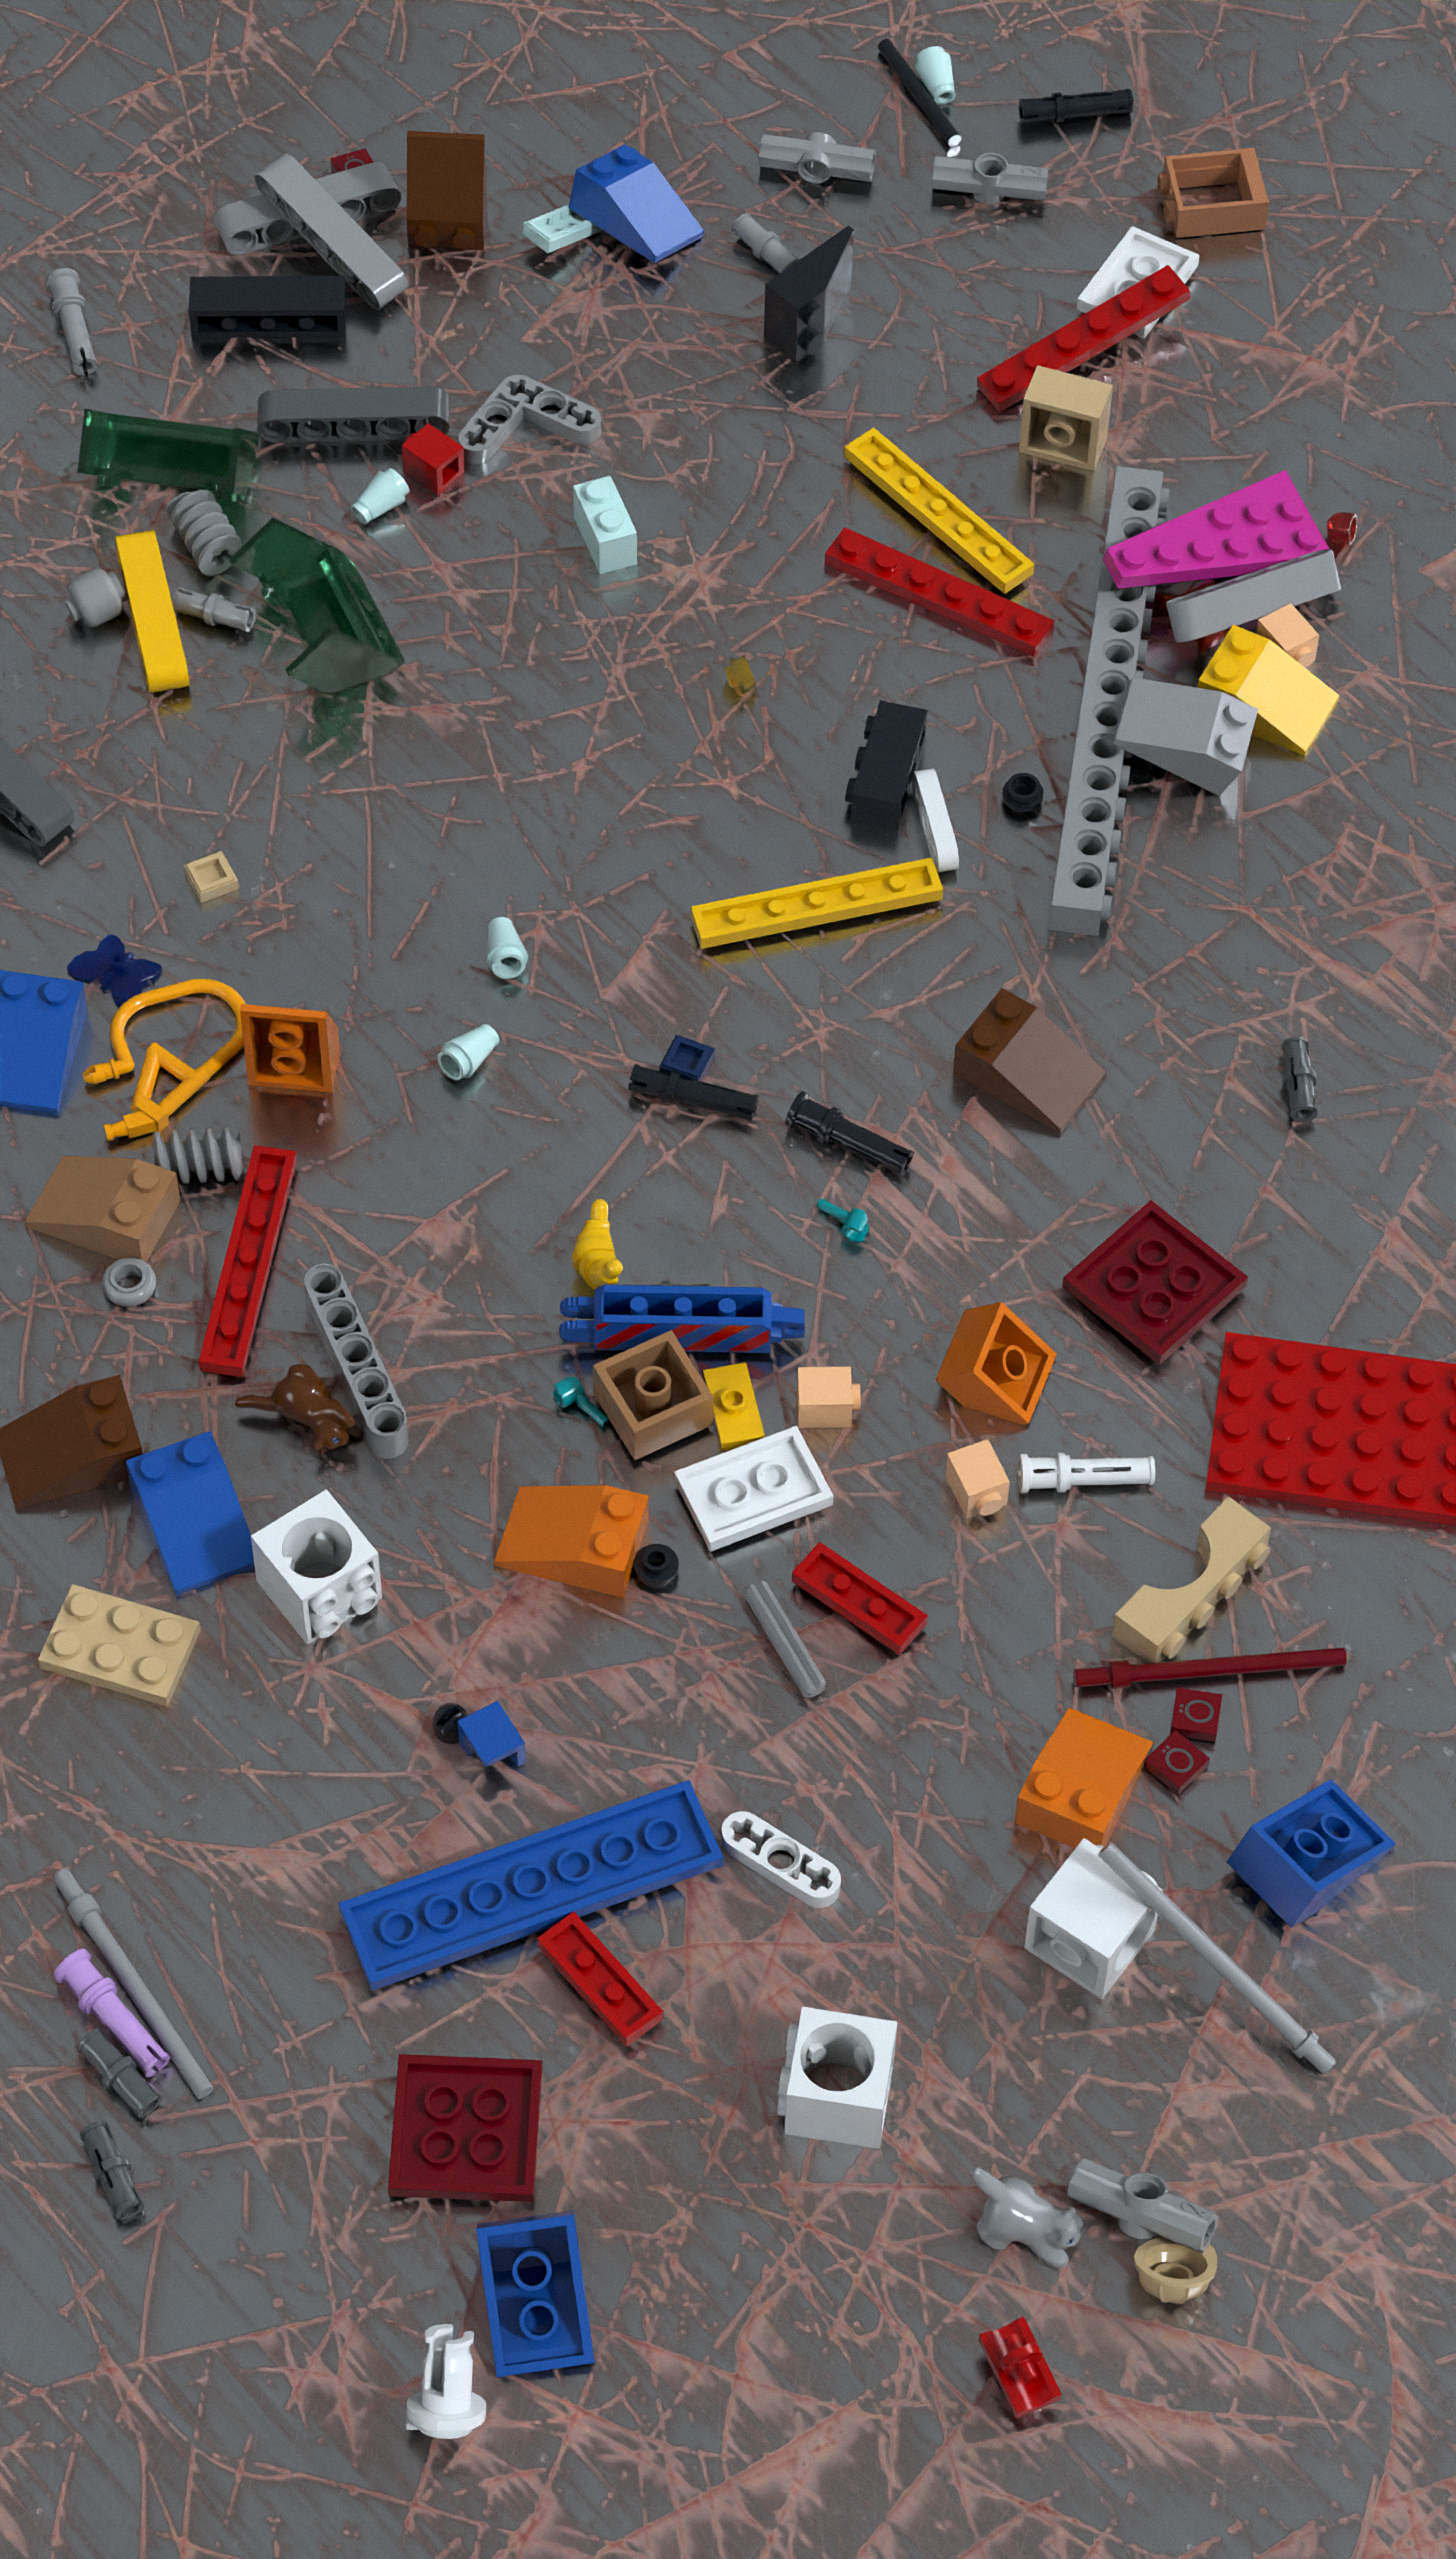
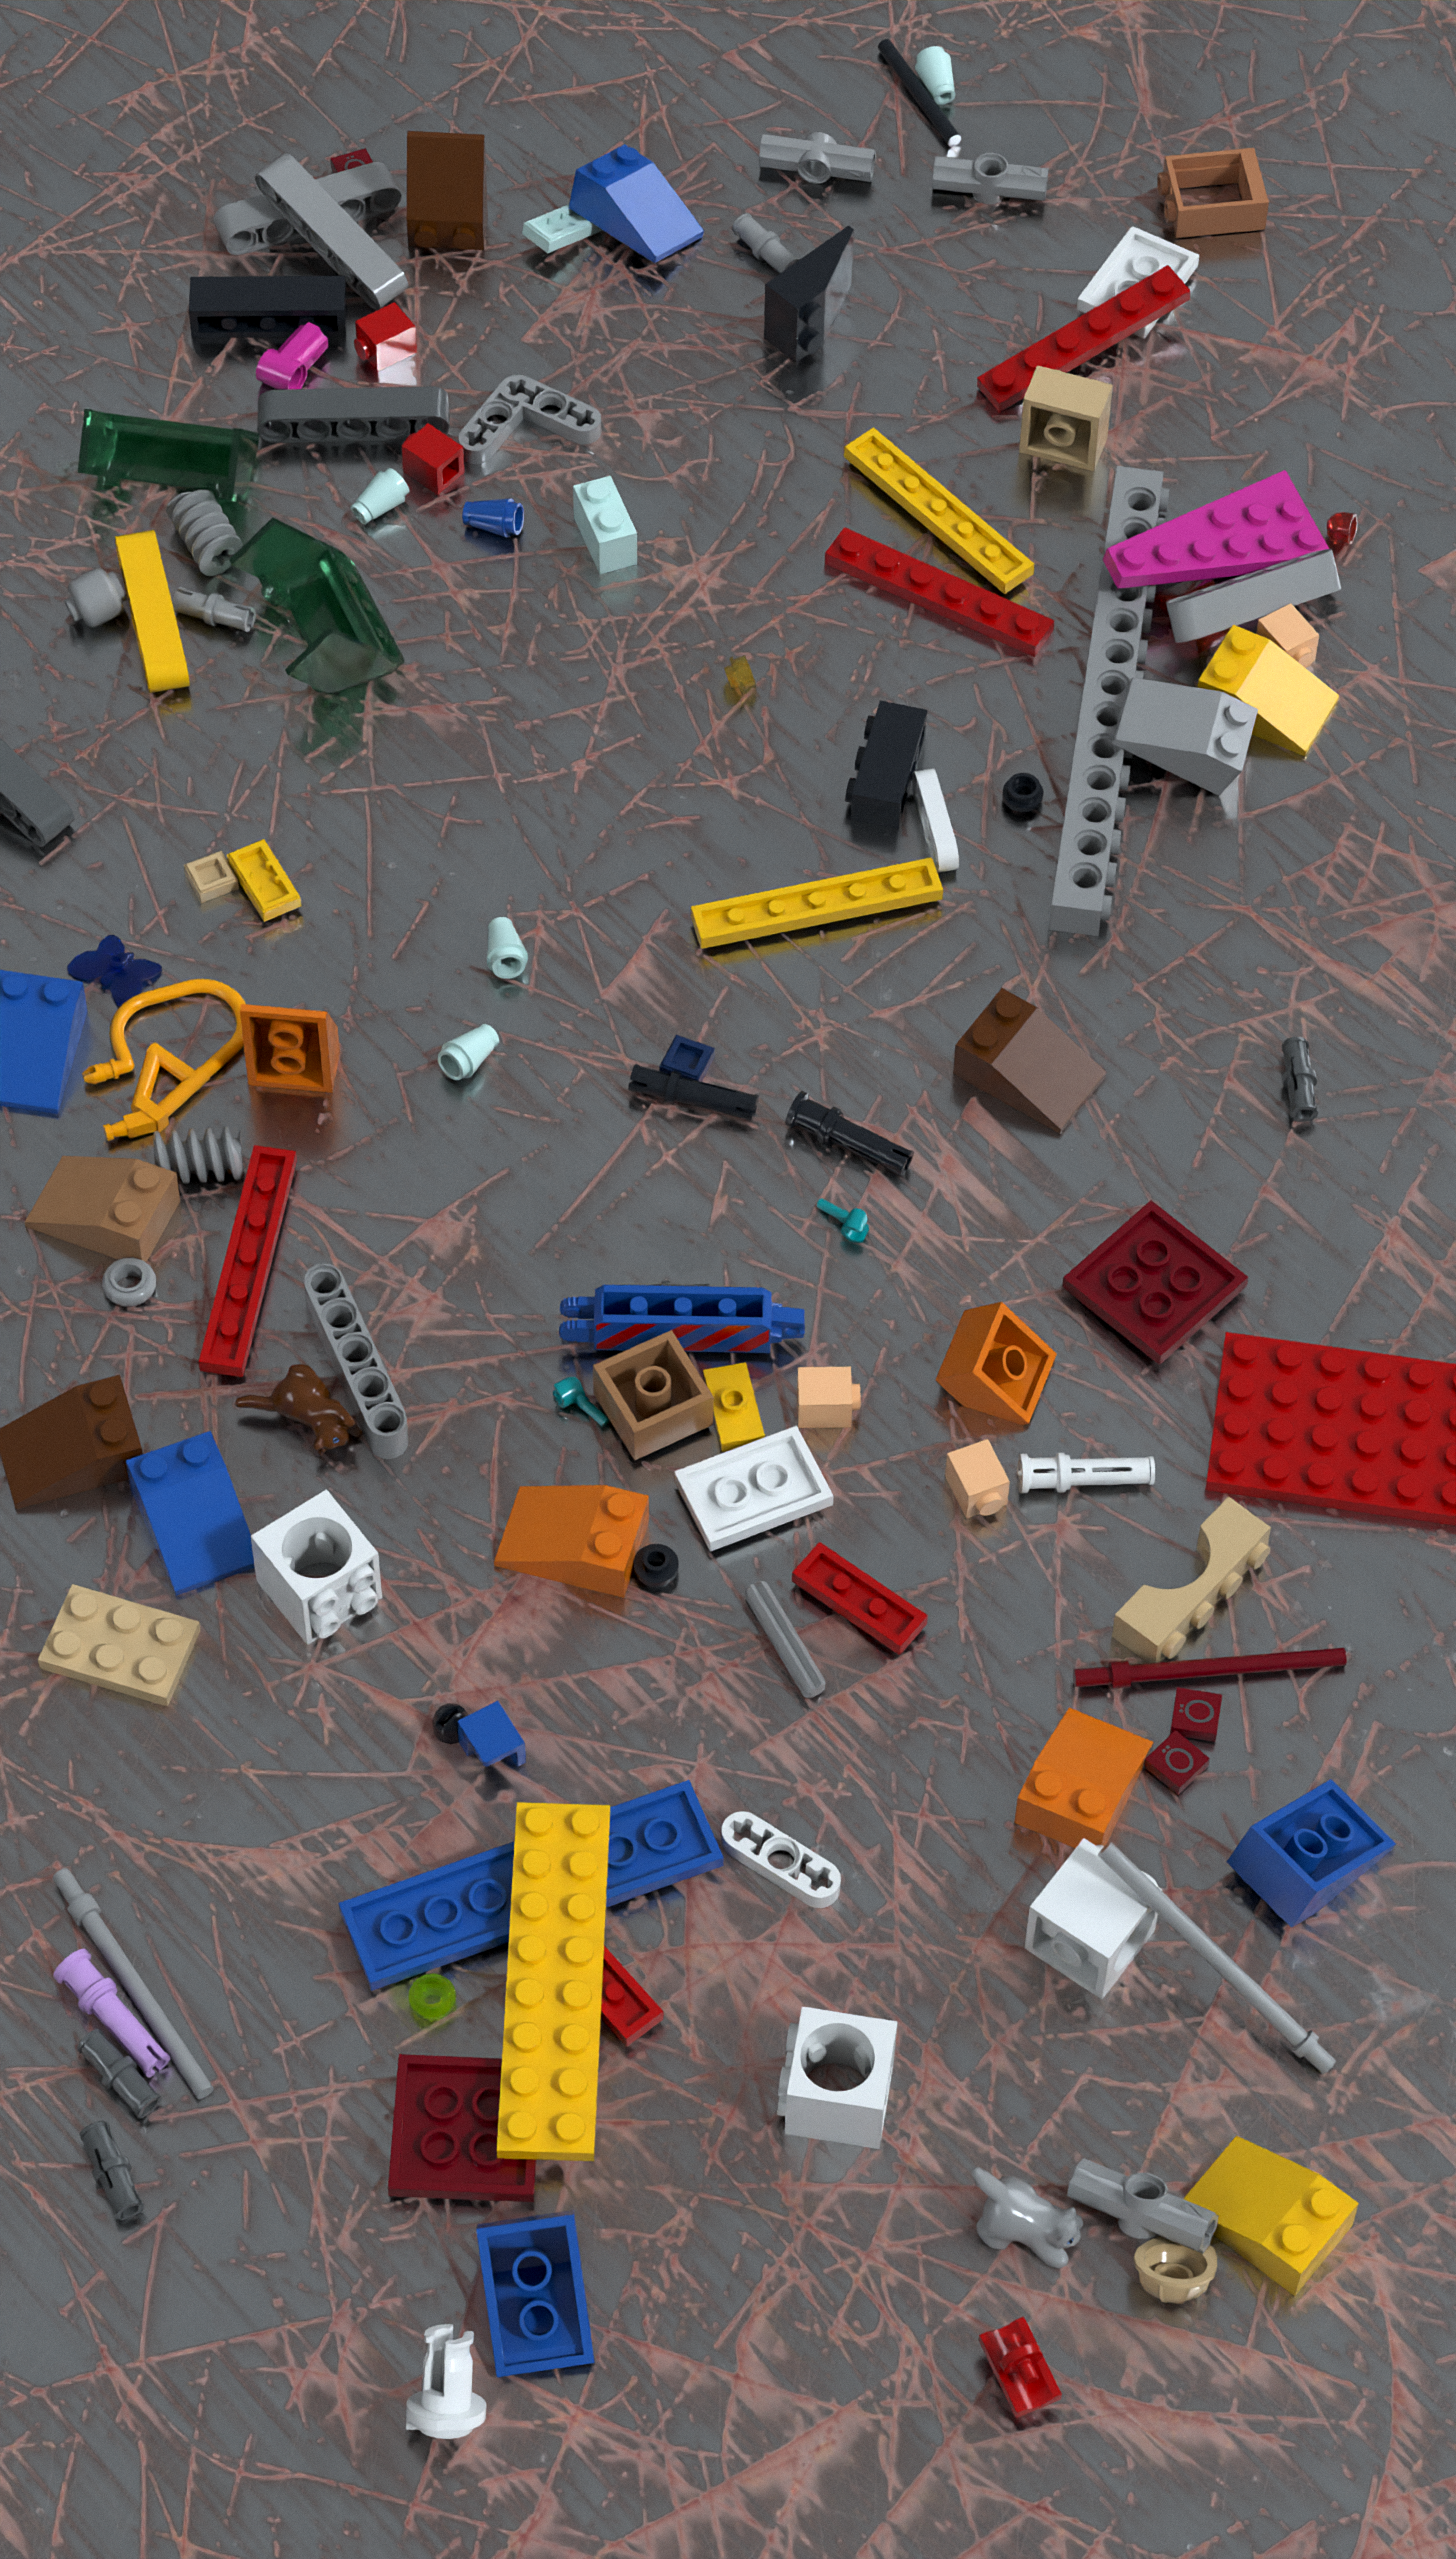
light grey pin [45,268,98,376] -> none
yellow piece [572,1199,623,1289] -> none
black pin [1018,89,1133,123] -> none
none -> yellow plate [227,839,301,922]
none -> dark pink piece [256,322,328,390]
none -> red brick [354,302,417,372]
none -> clear neon green plate [408,1973,456,2021]
none -> blue cone [462,498,524,538]
none -> yellow plate [497,1802,610,2161]
none -> yellow slope [1184,2135,1359,2296]

